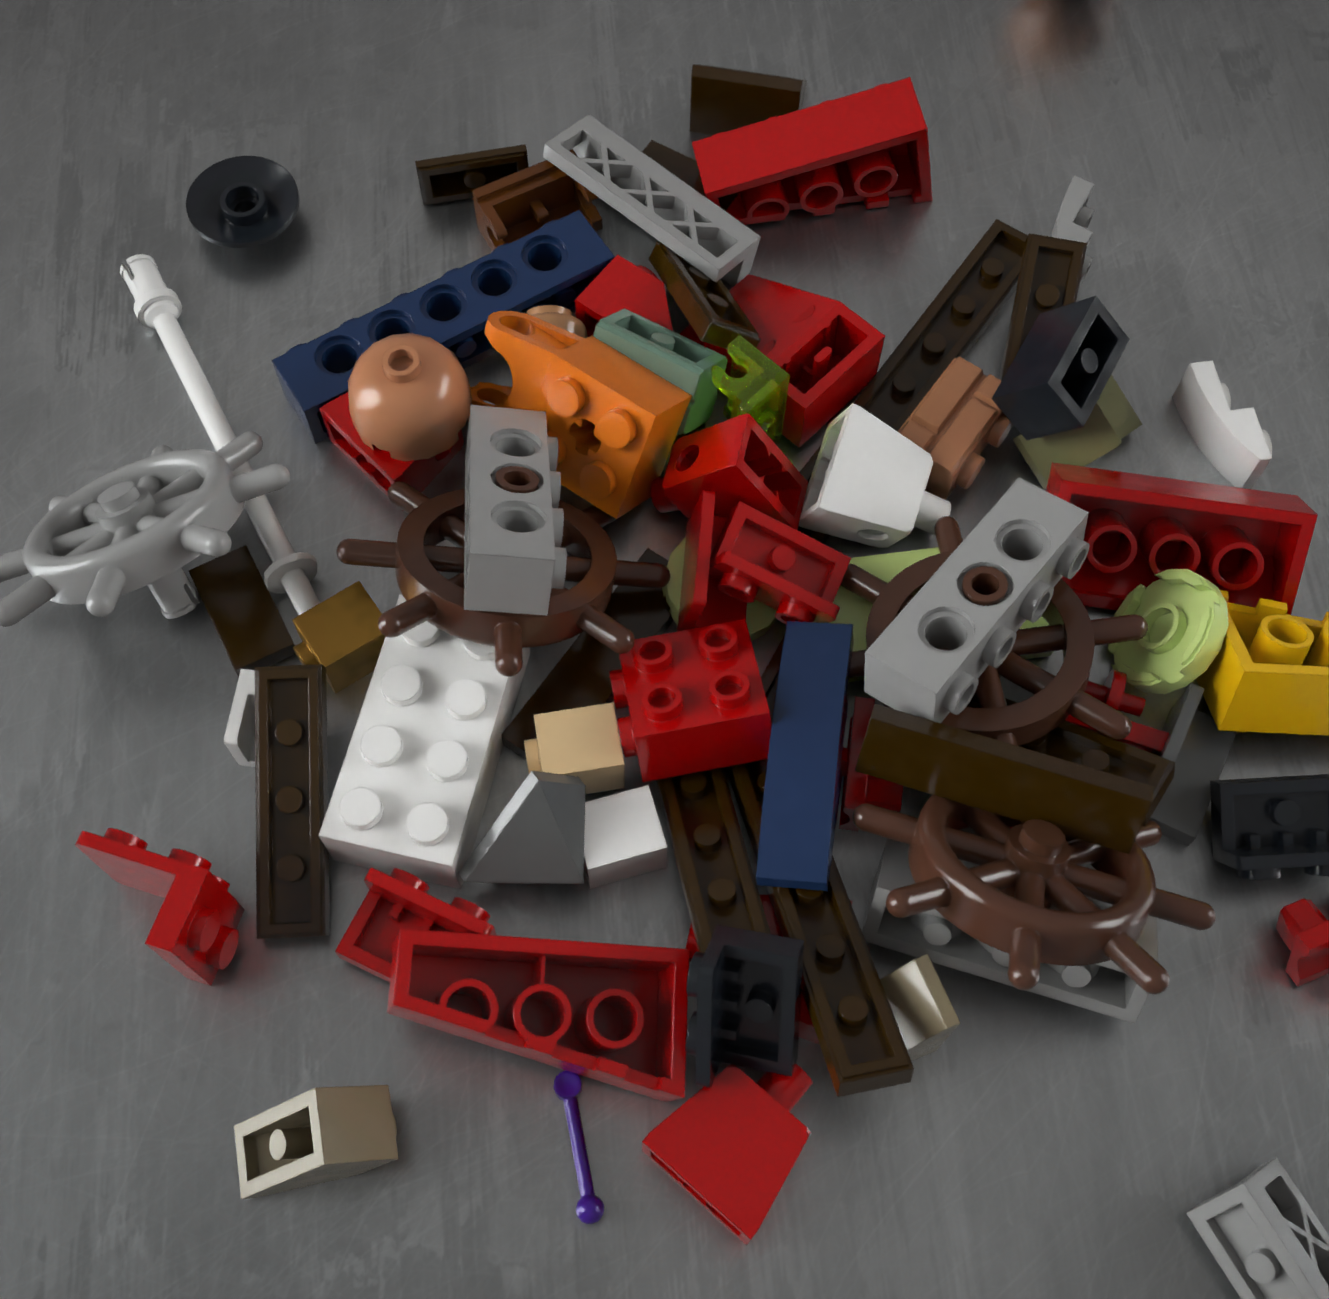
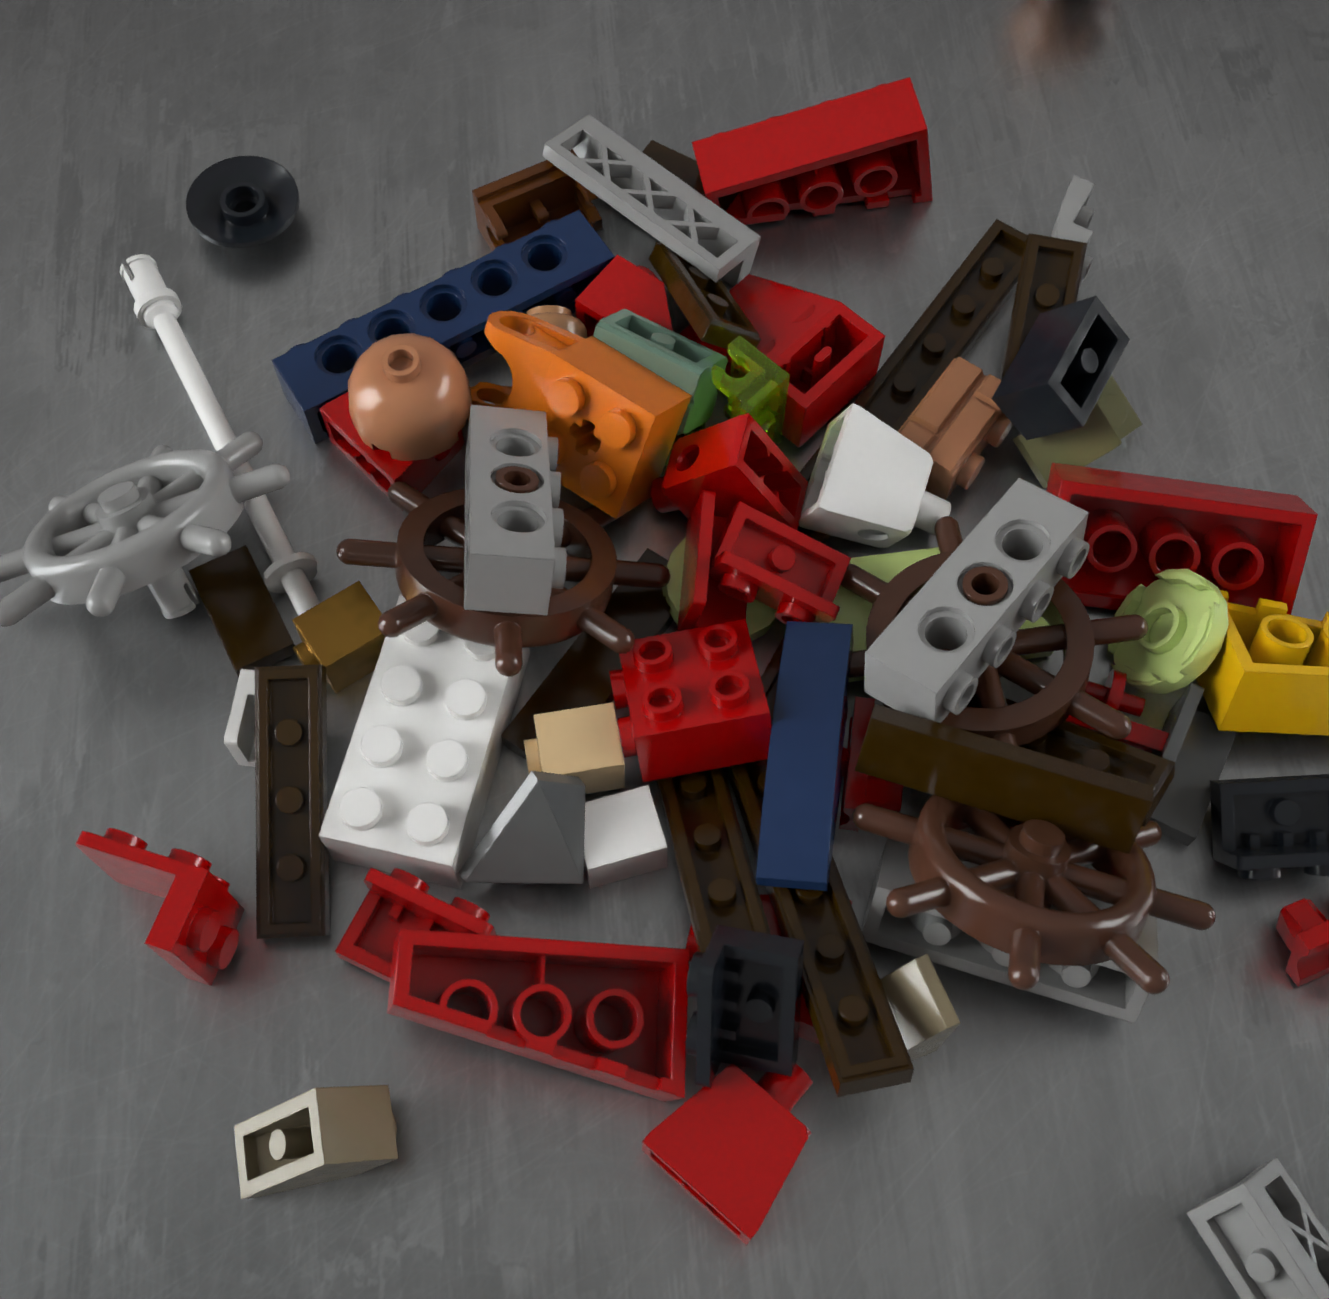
dark brown slope [415,144,529,205] -> none
dark purple hinge [554,1071,604,1224] -> none
dark brown slope [689,64,807,135] -> none
white slope [1172,360,1272,489] -> none

